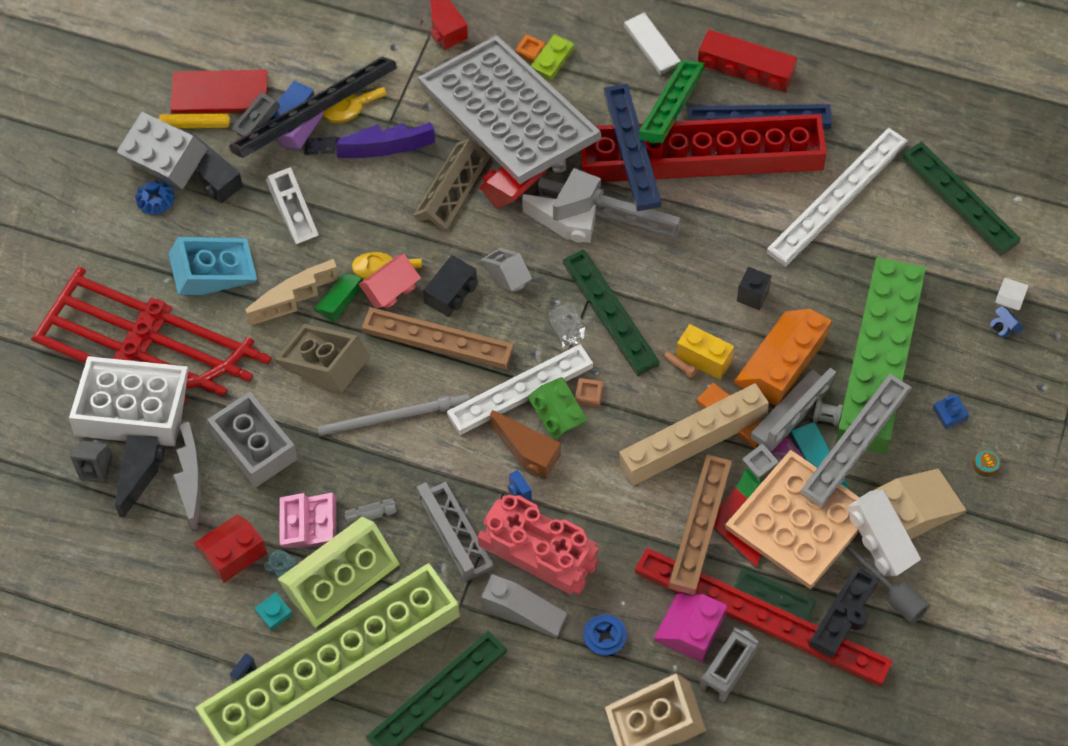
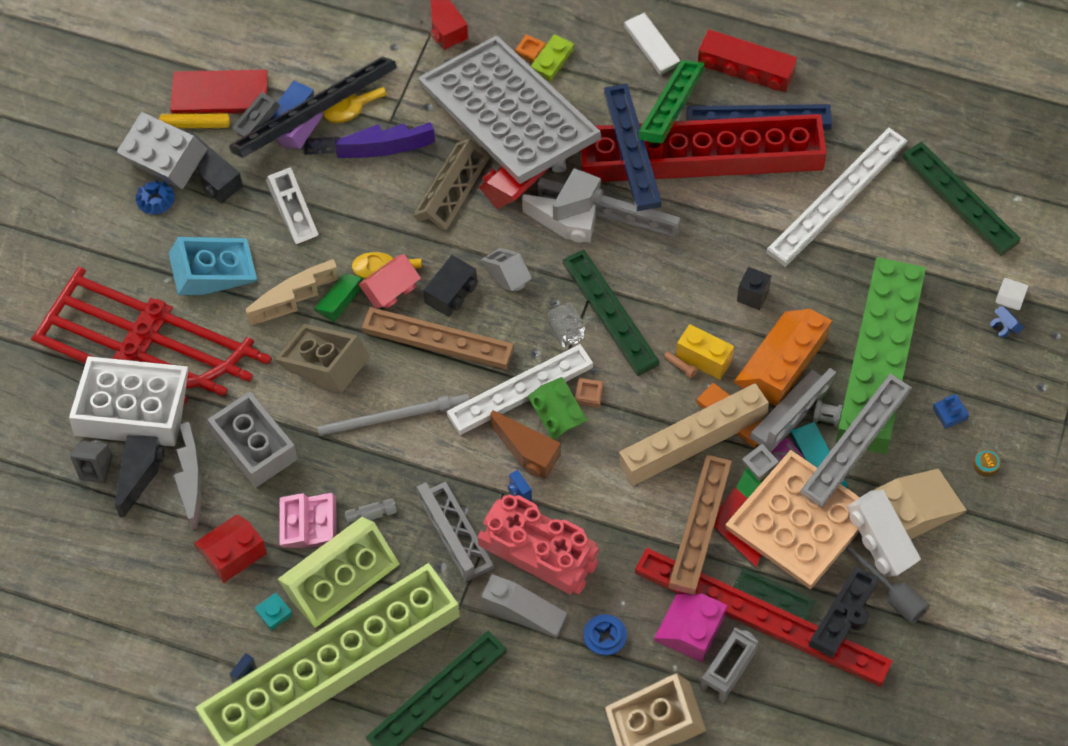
clear light blue plate [265,549,296,578] -> none

